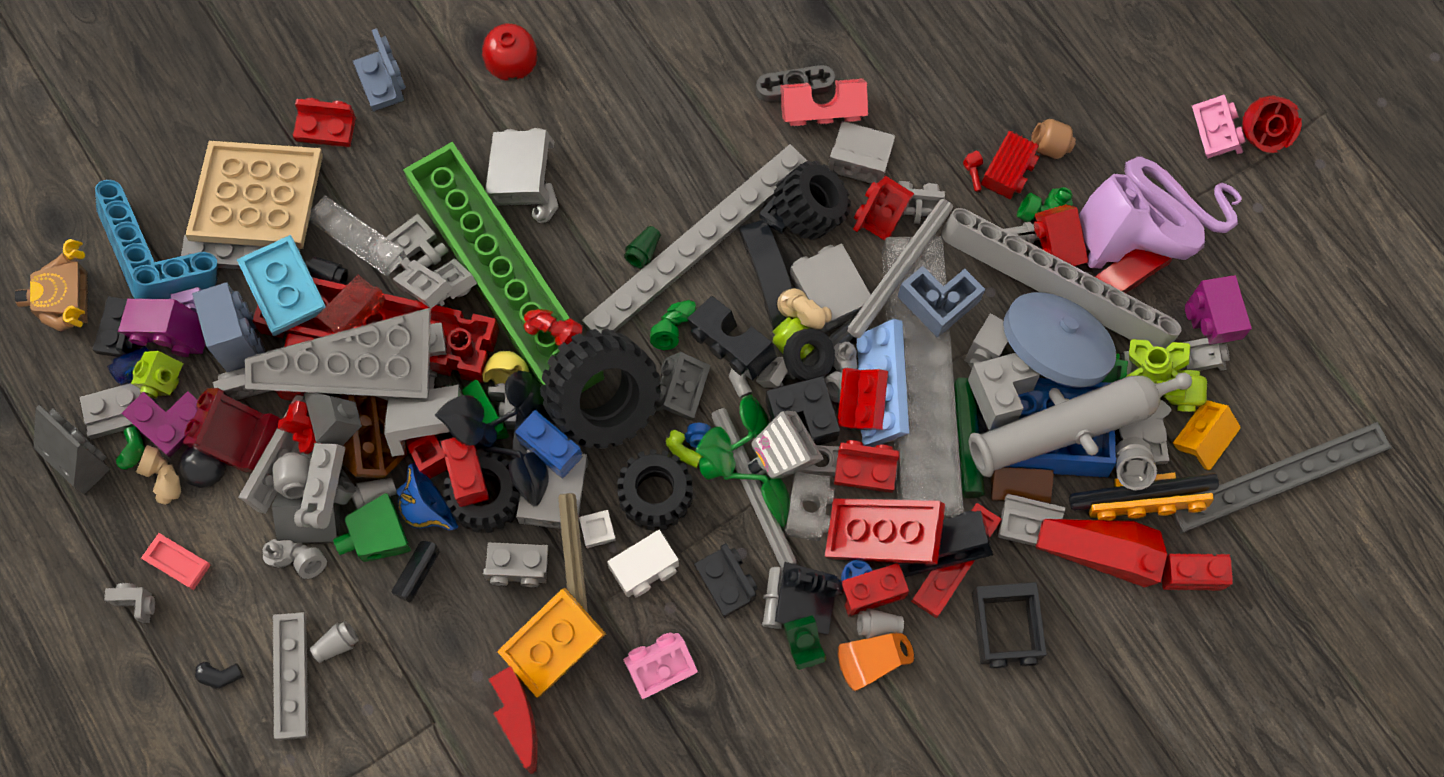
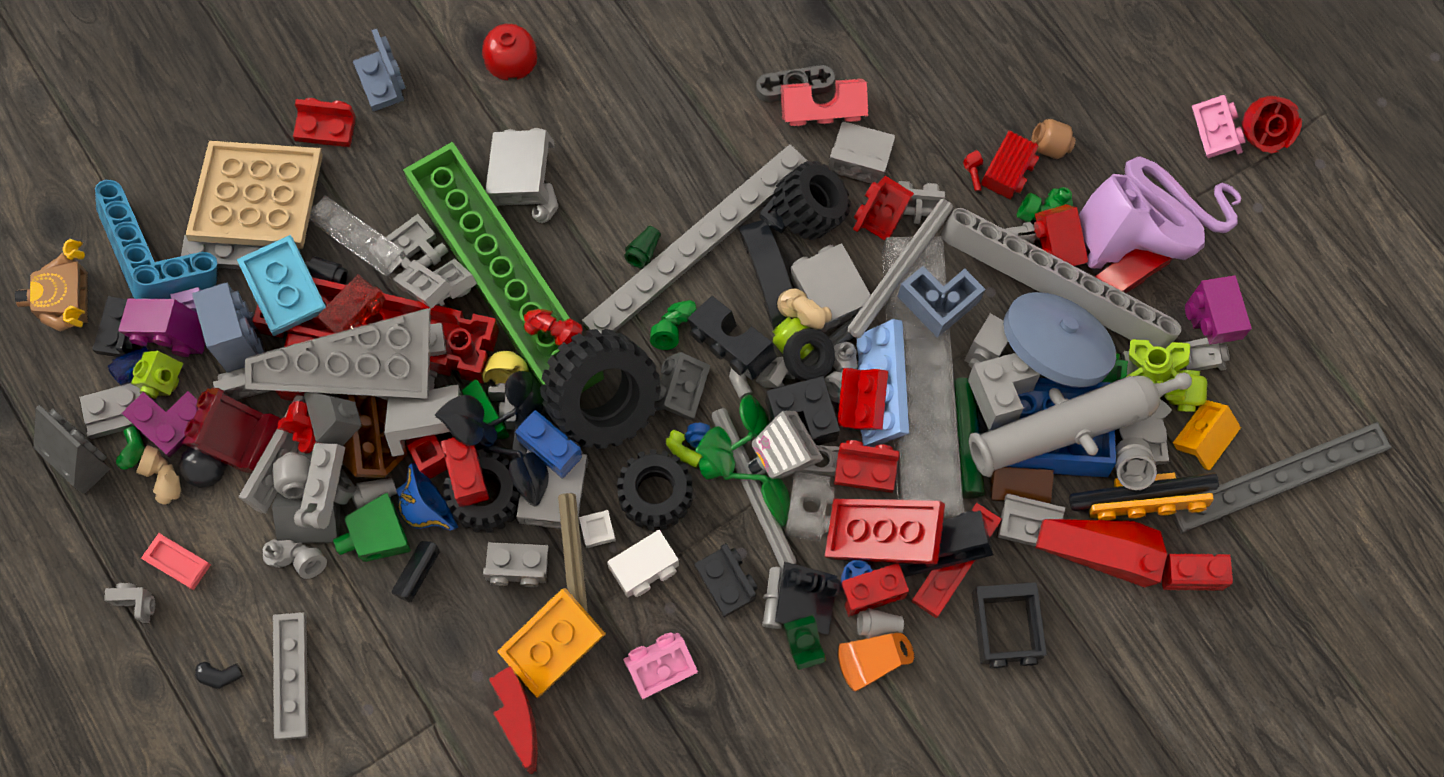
light grey cone [310,621,359,663] -> none

